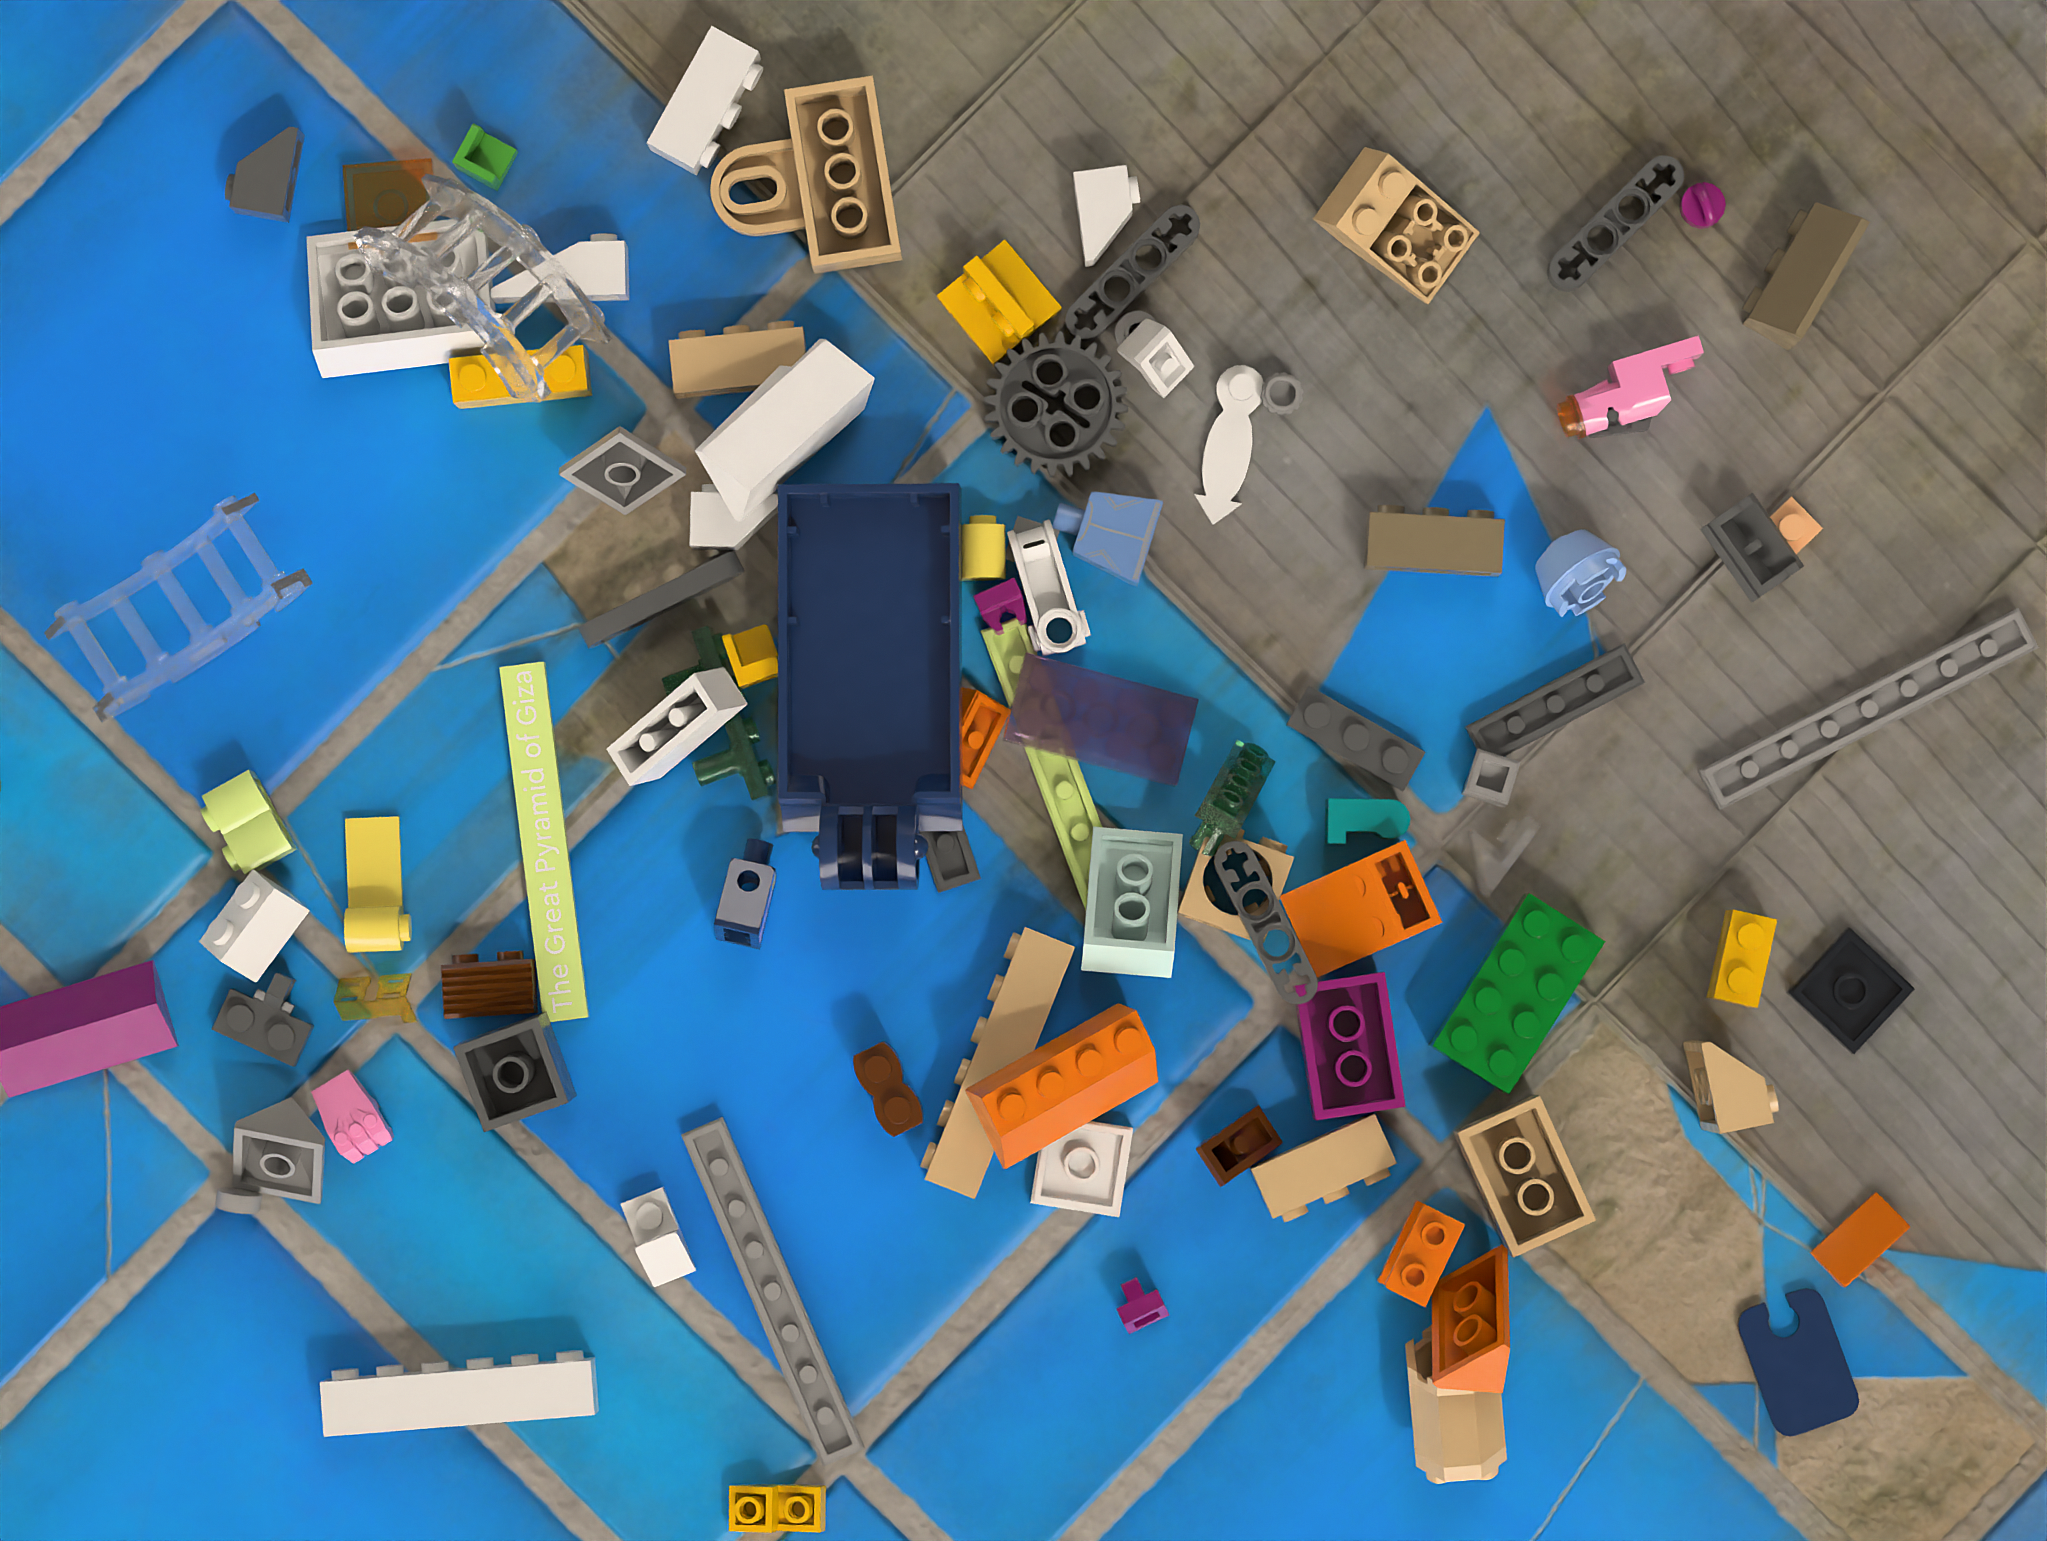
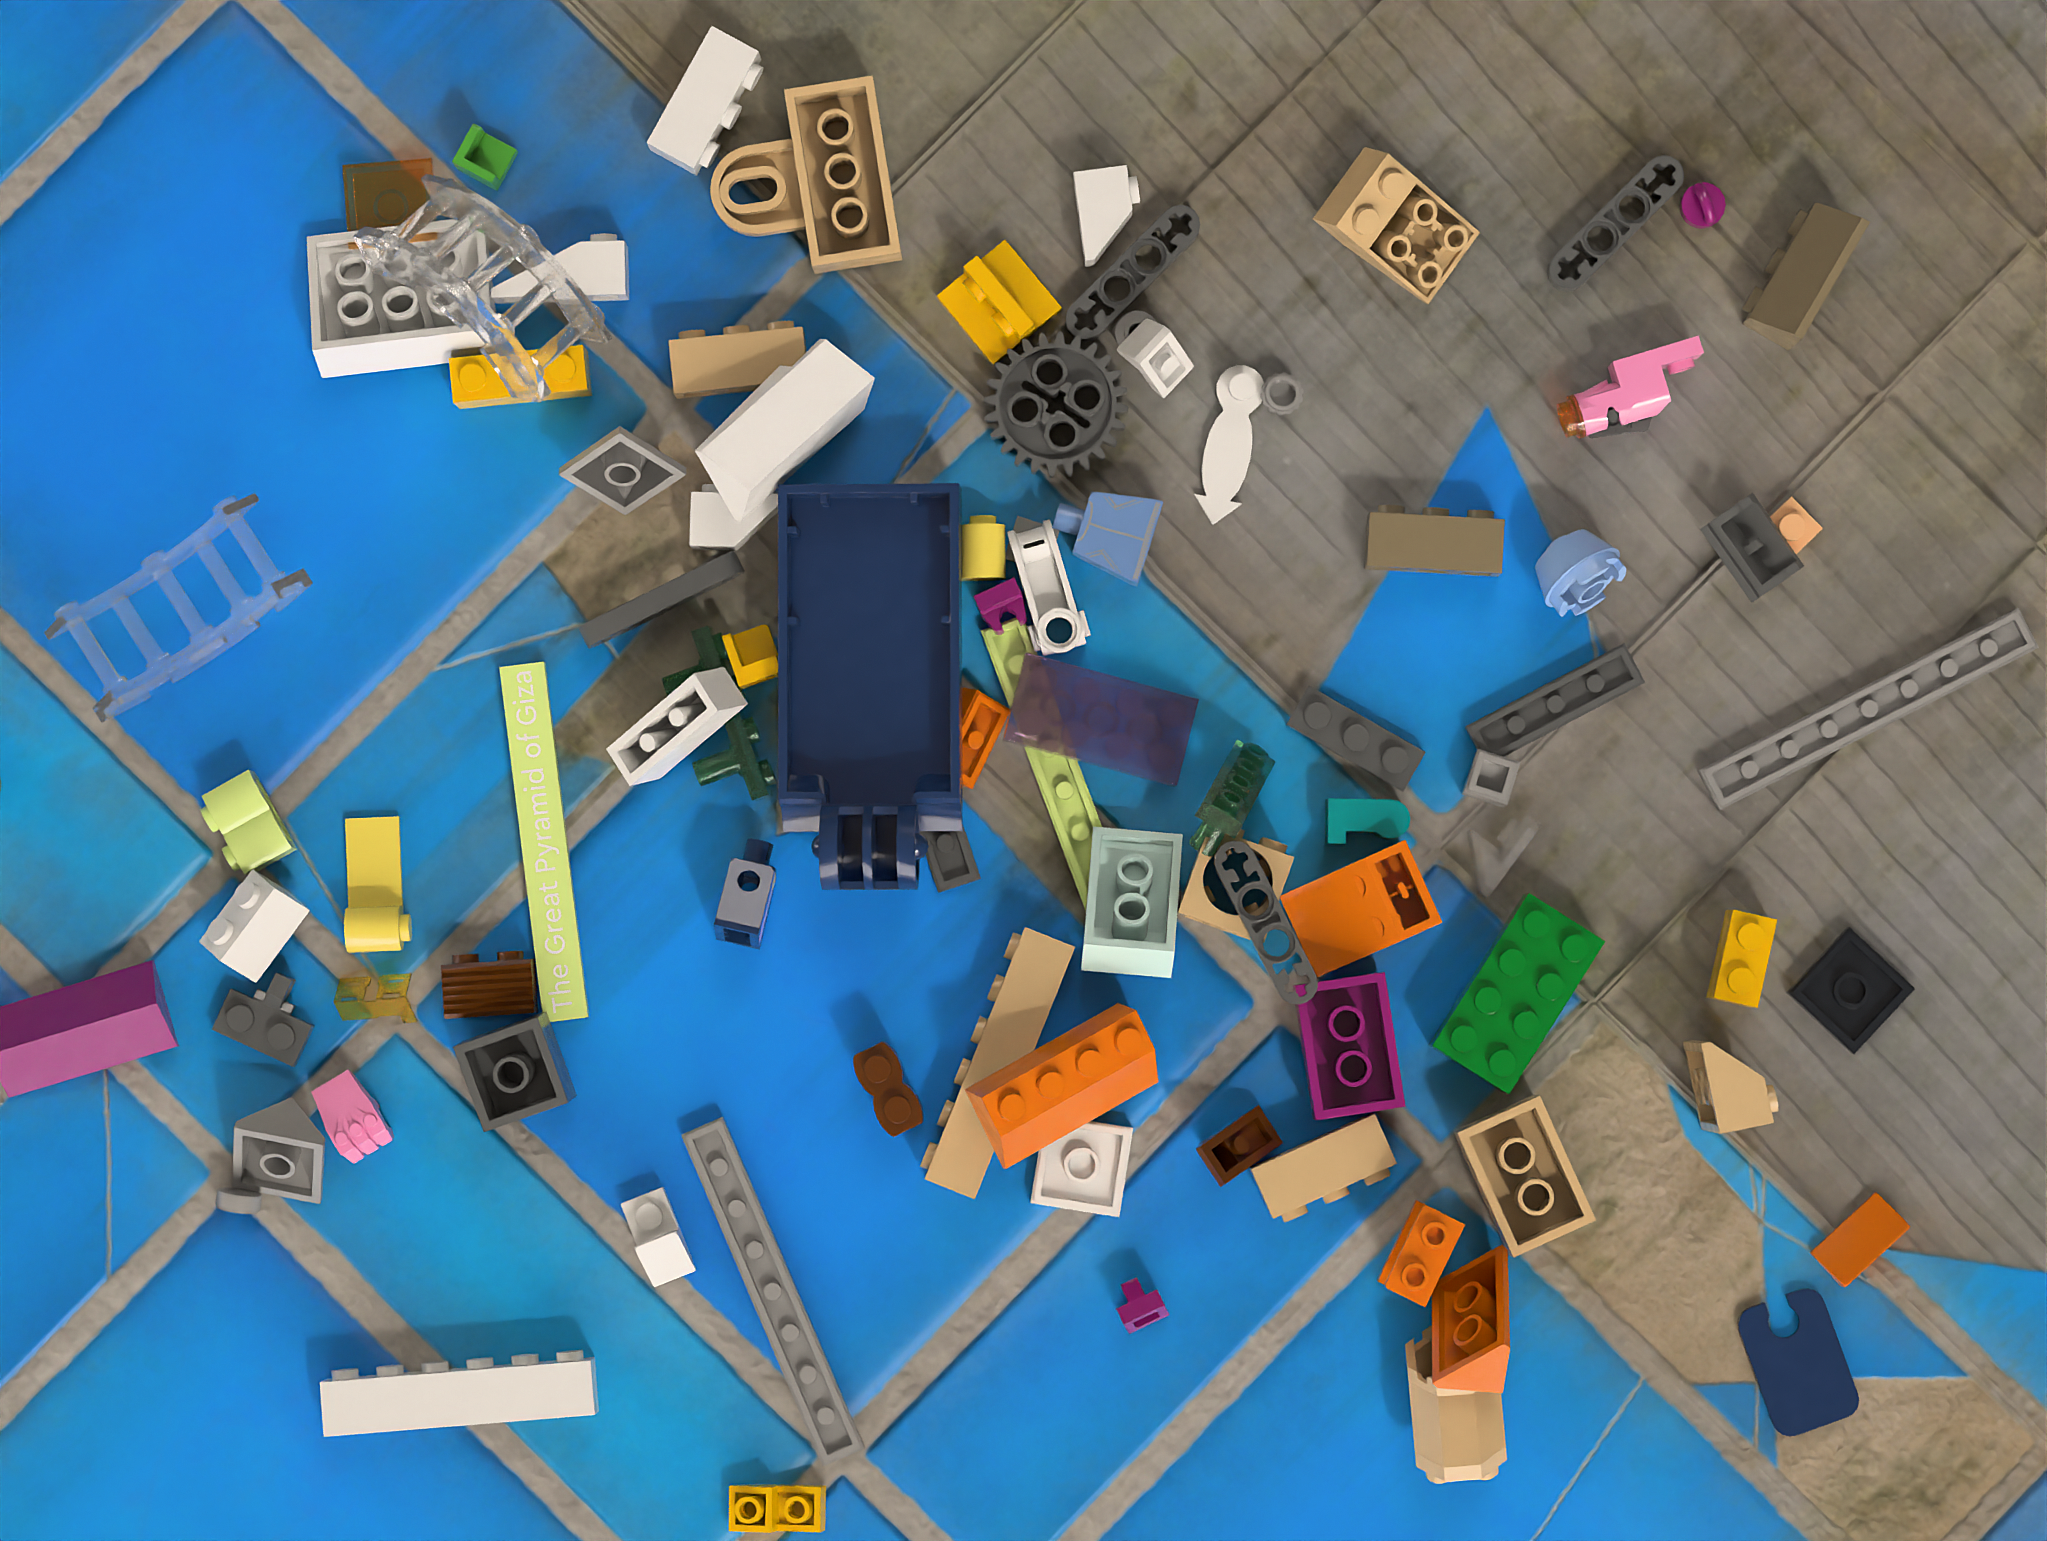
dark grey slope [225,127,305,223] -> none

